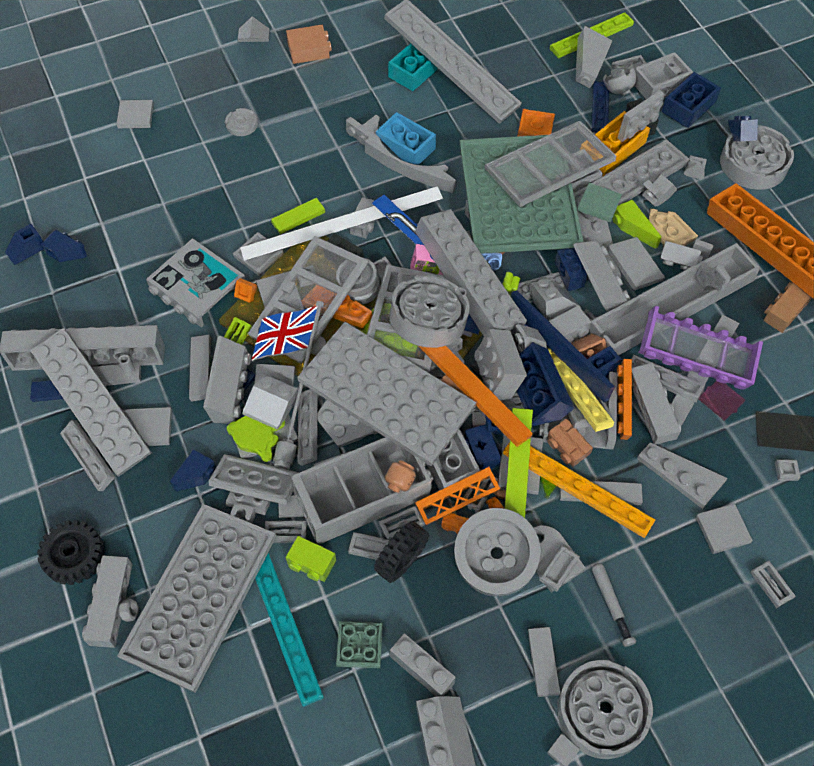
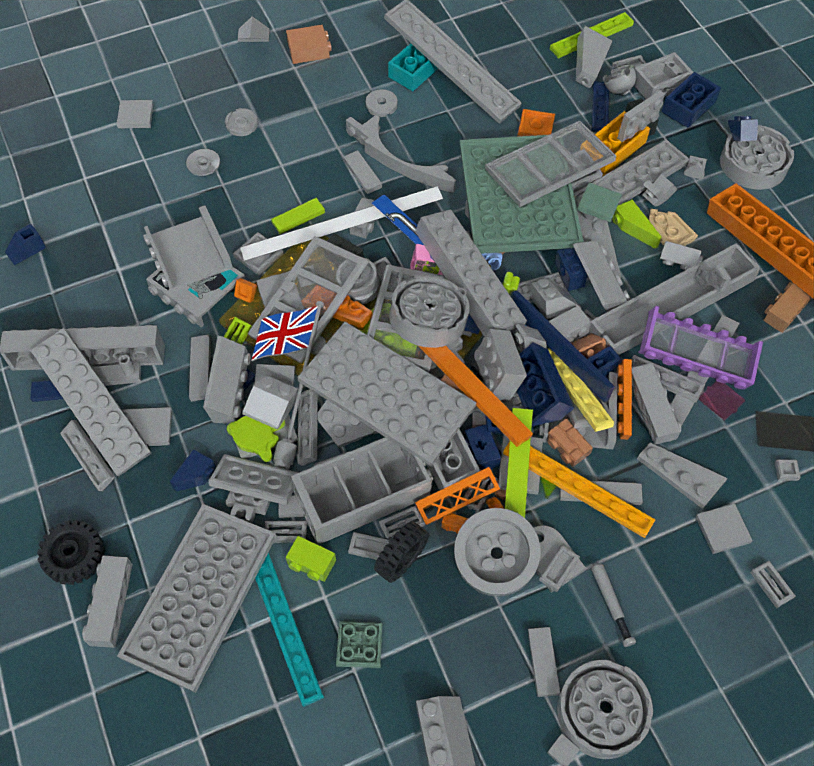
dark blue slope [41,230,87,262] -> none
light grey tile [119,599,139,622] -> none
dark azure slope [376,112,436,165] -> none
nougat head [385,460,416,493] -> none
light grey brick [390,633,456,697] -> none
light grey tile [606,237,665,291] -> none
light grey tile [693,239,713,260] -> none
none -> light grey panel [143,206,232,291]
none -> light grey dish [186,149,220,176]
none -> light grey tile [343,151,382,194]
none -> light grey tile [365,89,398,117]

